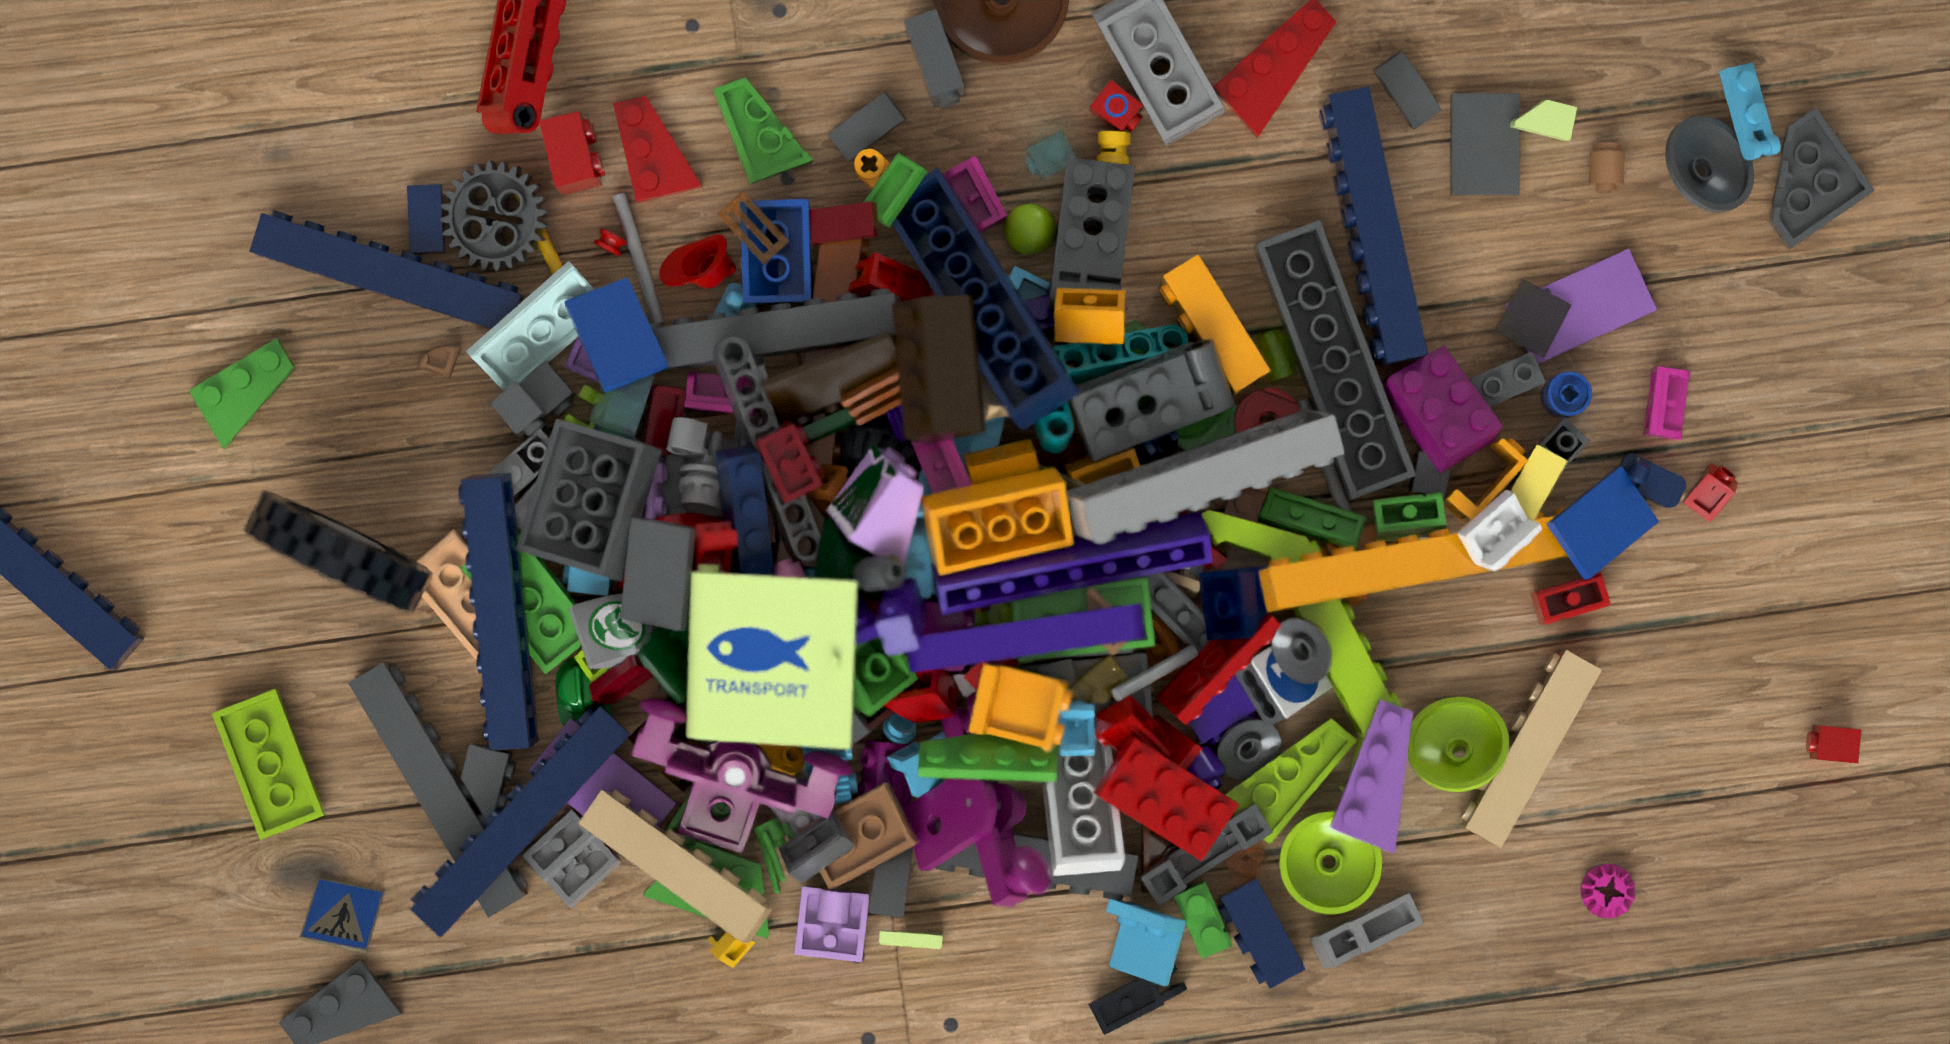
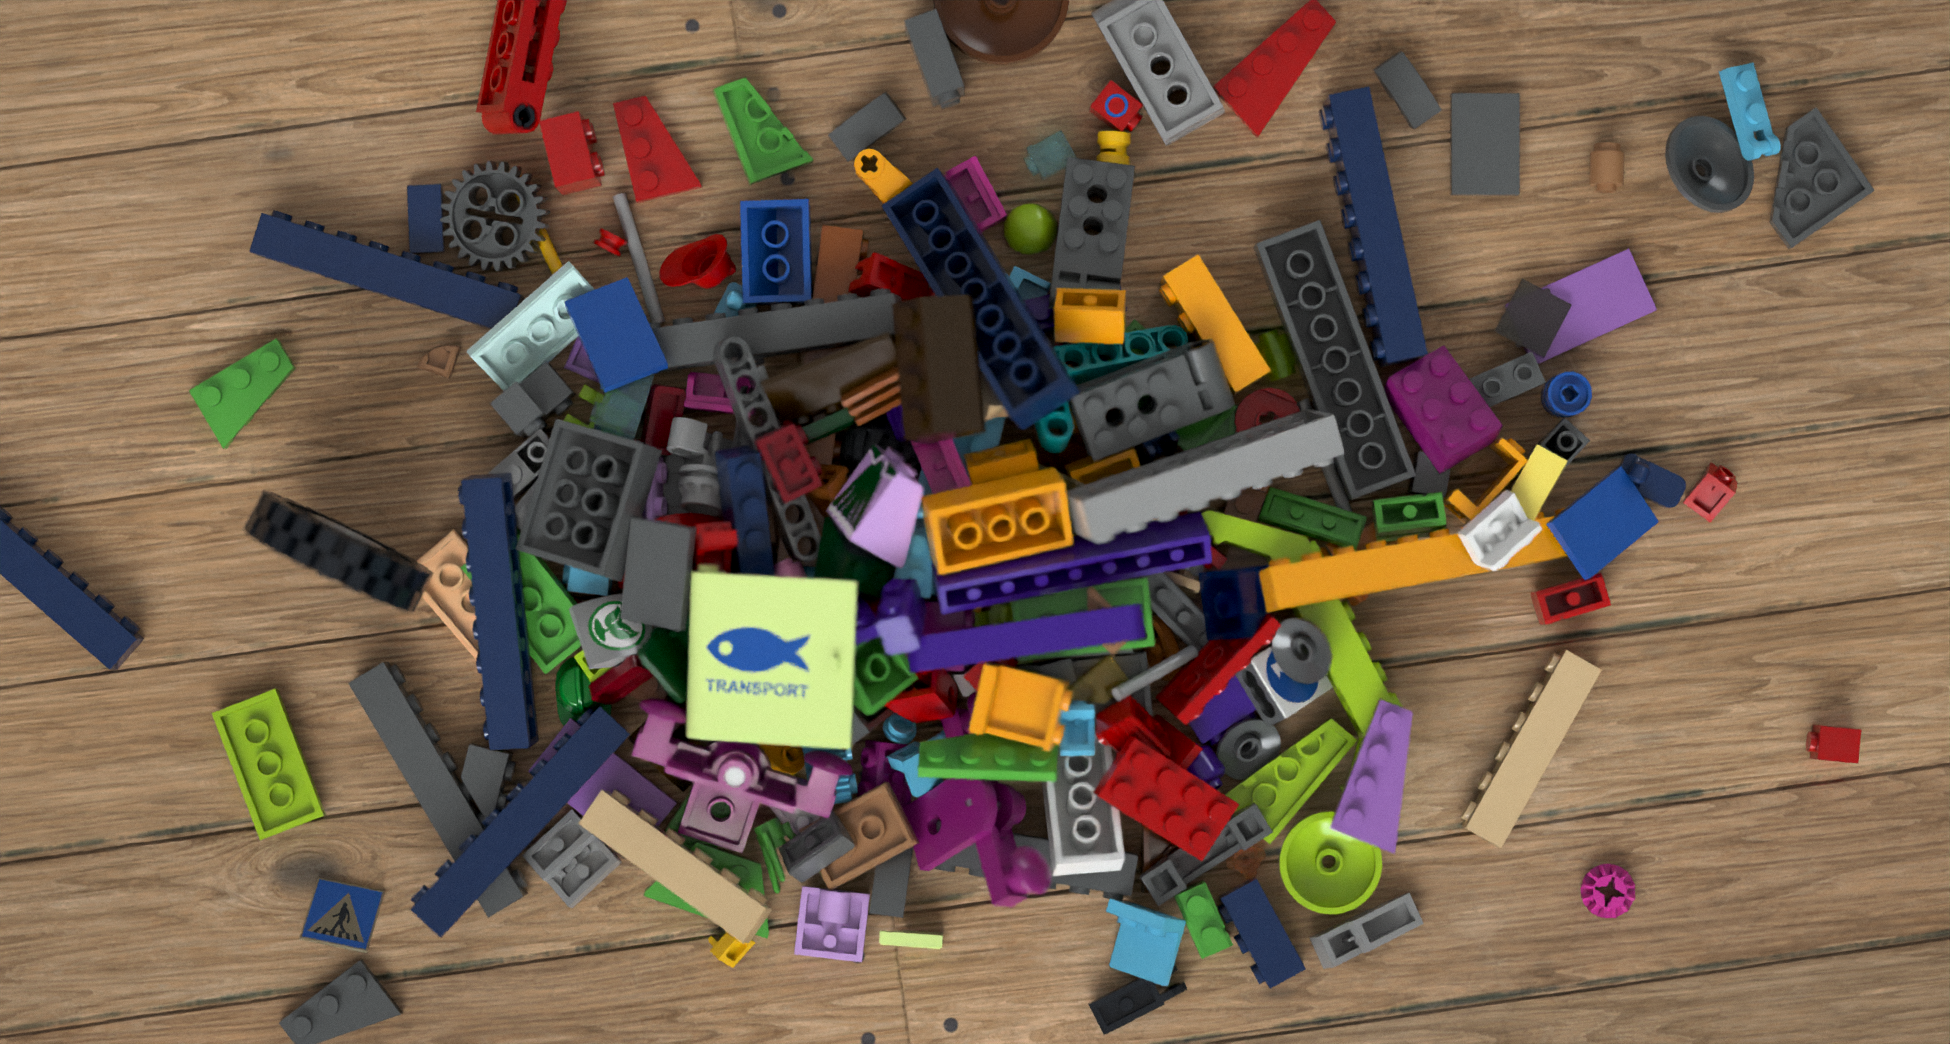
clear orange tile [718,191,789,265] -> none
dark red tile [809,201,878,245] -> none
dark grey brick [853,554,905,591] -> none
bright green tile [864,152,928,228] -> none
lime dish [1407,697,1510,792] -> none
yellowish green tile [1510,100,1577,141] -> none
dark pink hinge [1643,366,1690,440] -> none

